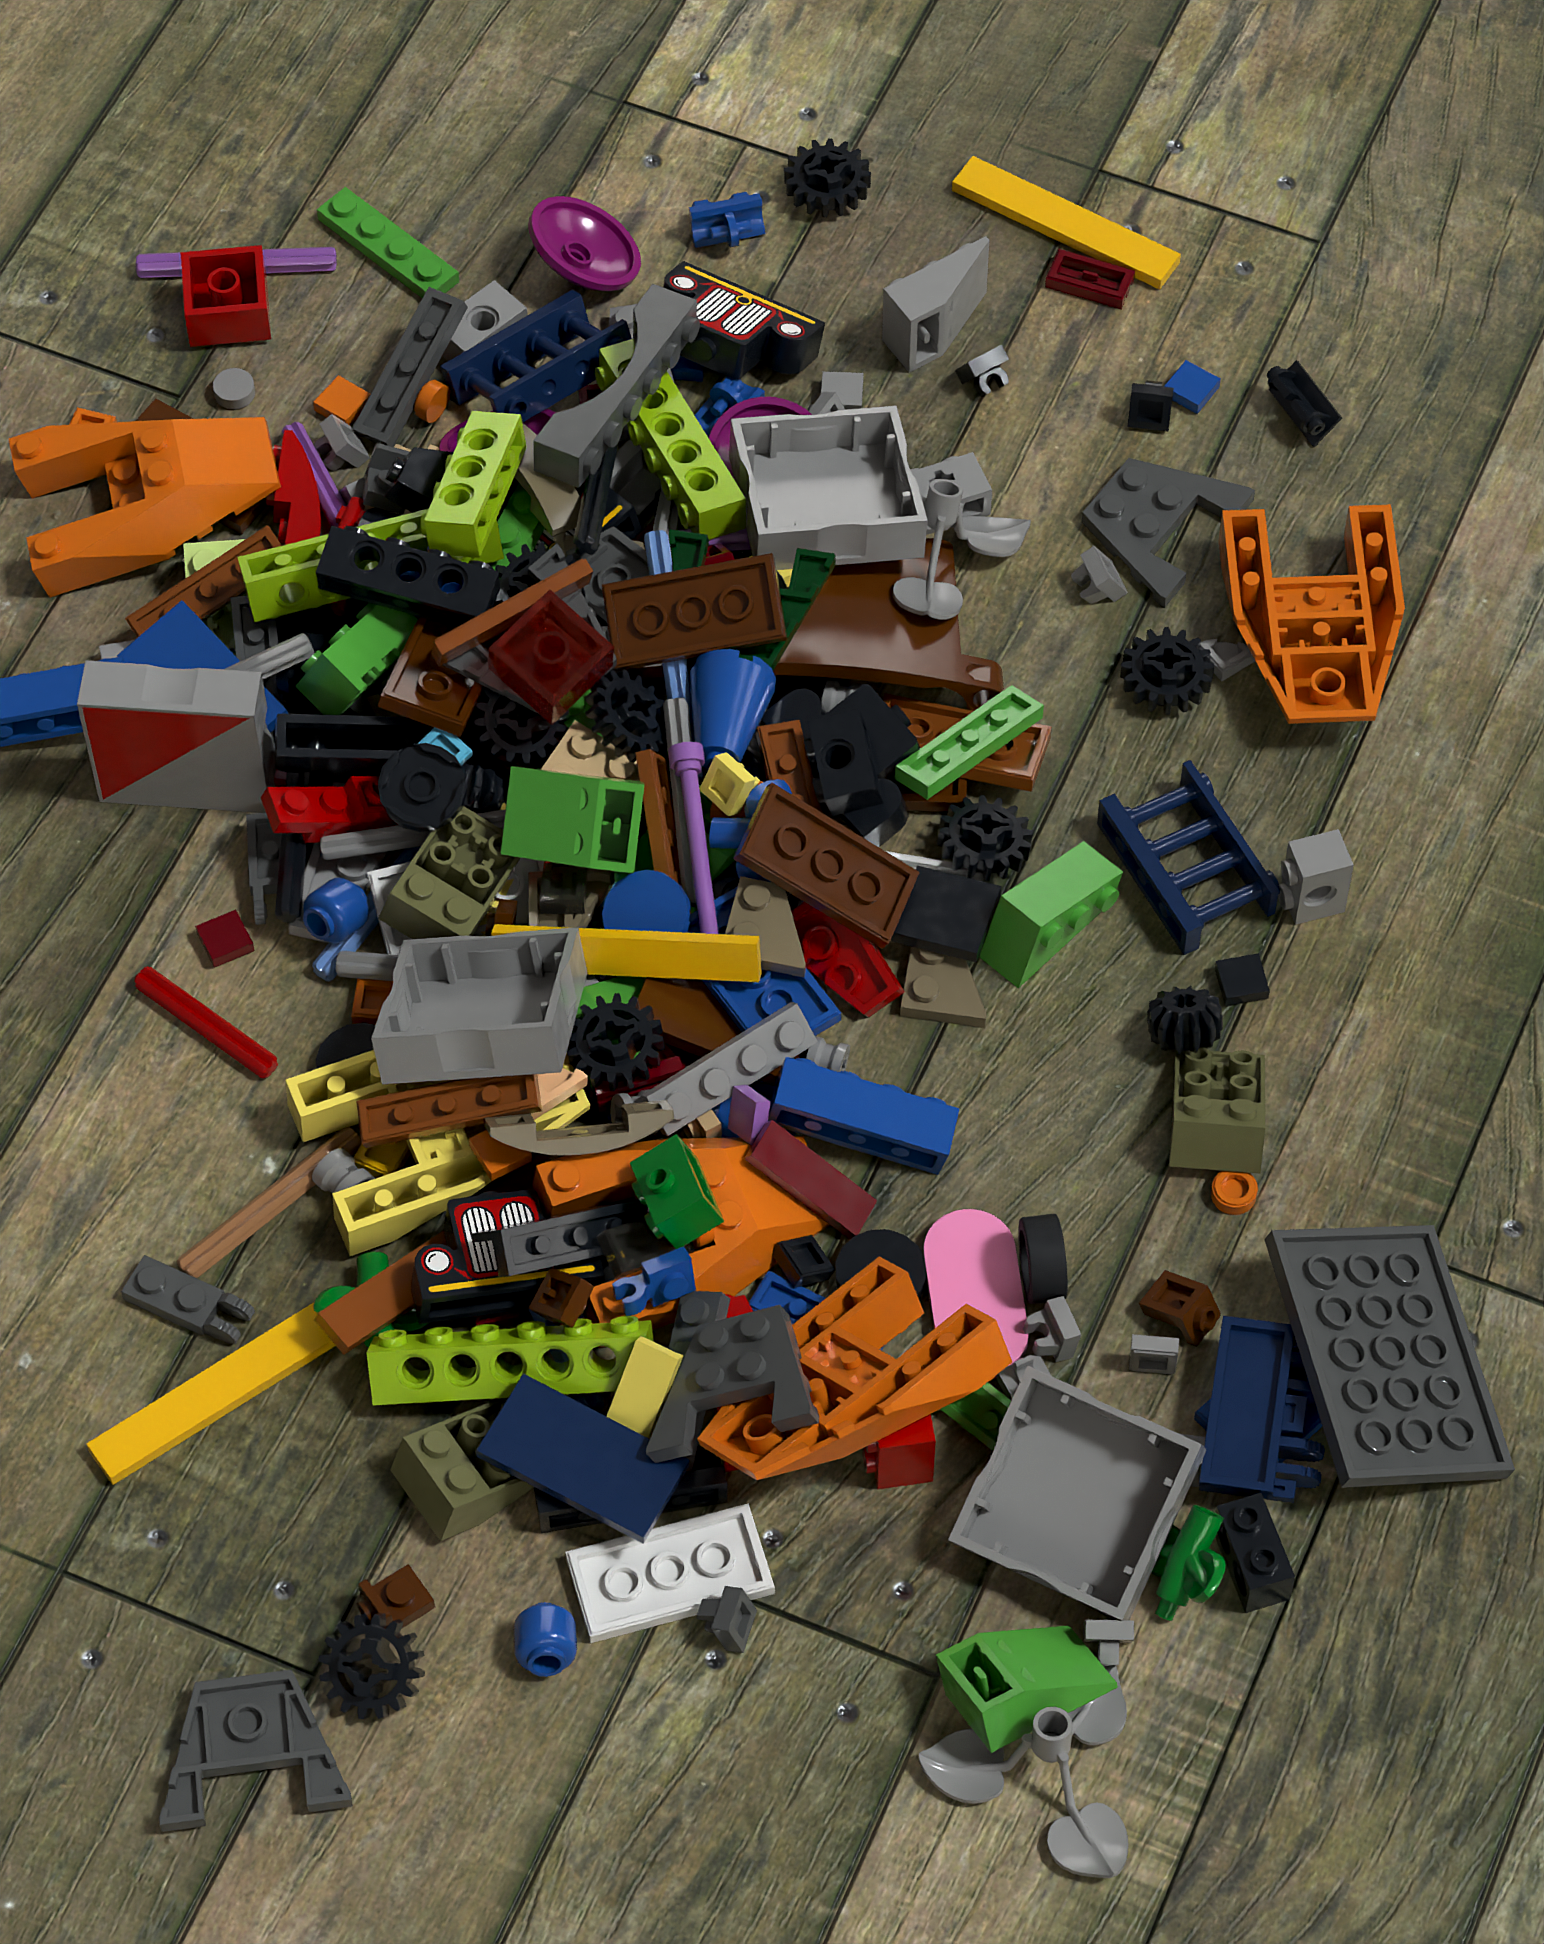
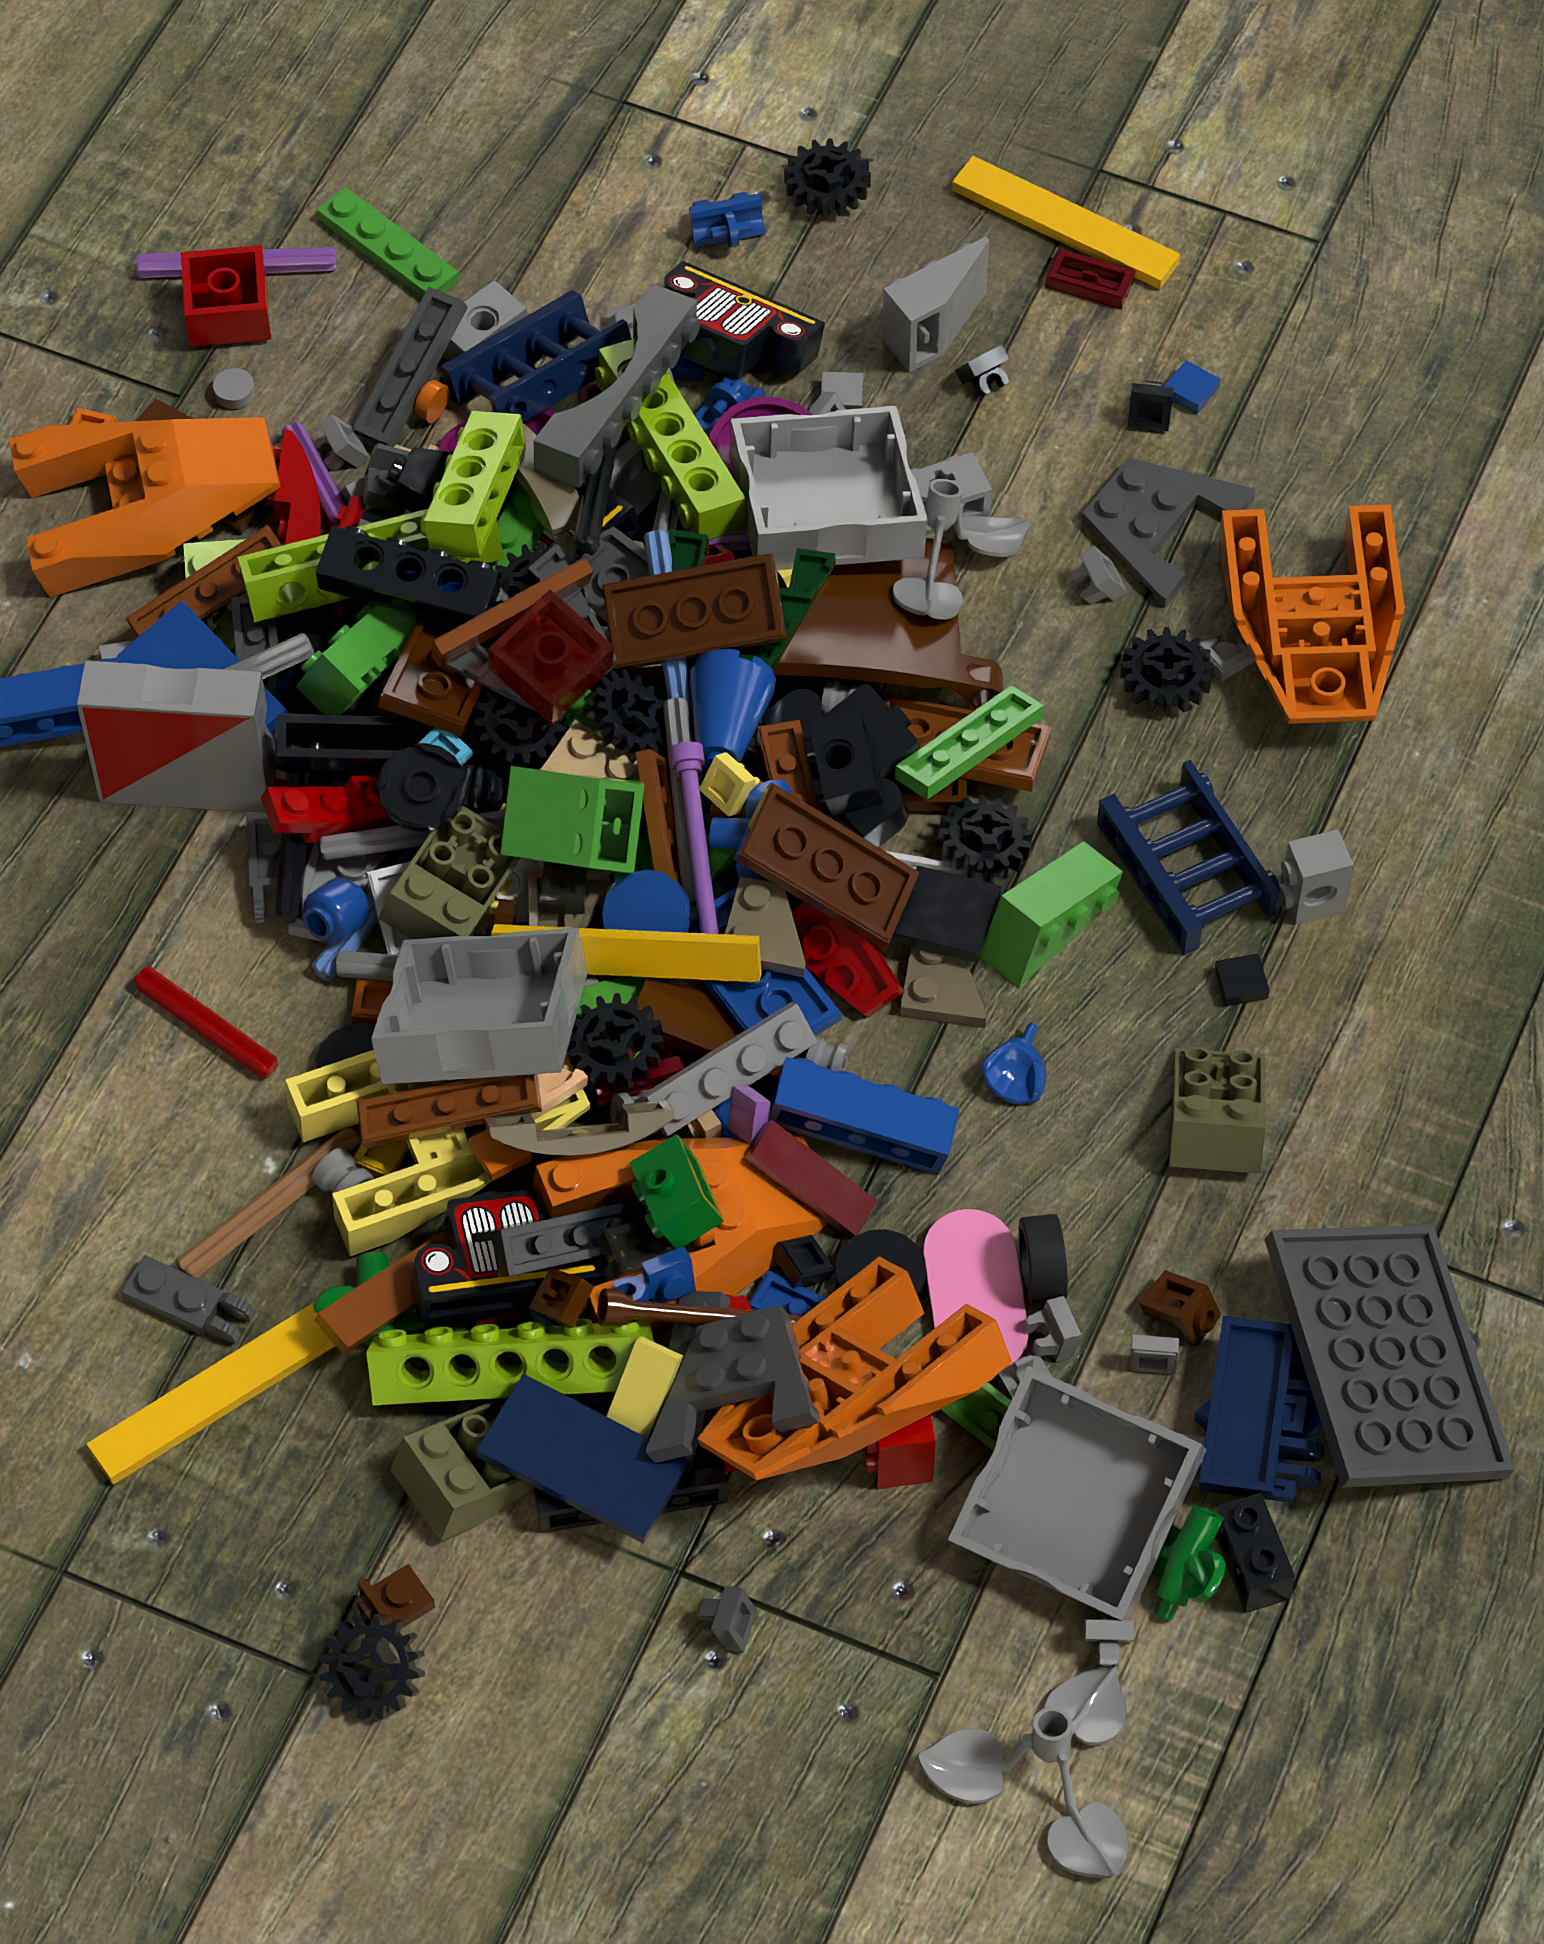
dark grey wing [159,1669,353,1832] -> none
dark red tile [195,909,255,968] -> none
orange tile [313,375,371,426] -> none
blue head [513,1602,577,1677] -> none
magenta dish [528,196,641,291] -> none
white tile [565,1503,775,1643] -> none
bright green slope [936,1626,1118,1753] -> none
black gear [1147,986,1223,1054] -> none
orange tile [1211,1171,1258,1215] -> none
black hinge [1267,360,1342,447] -> none
none -> reddish brown piece [597,1288,804,1328]
none -> blue piece [981,1023,1046,1104]

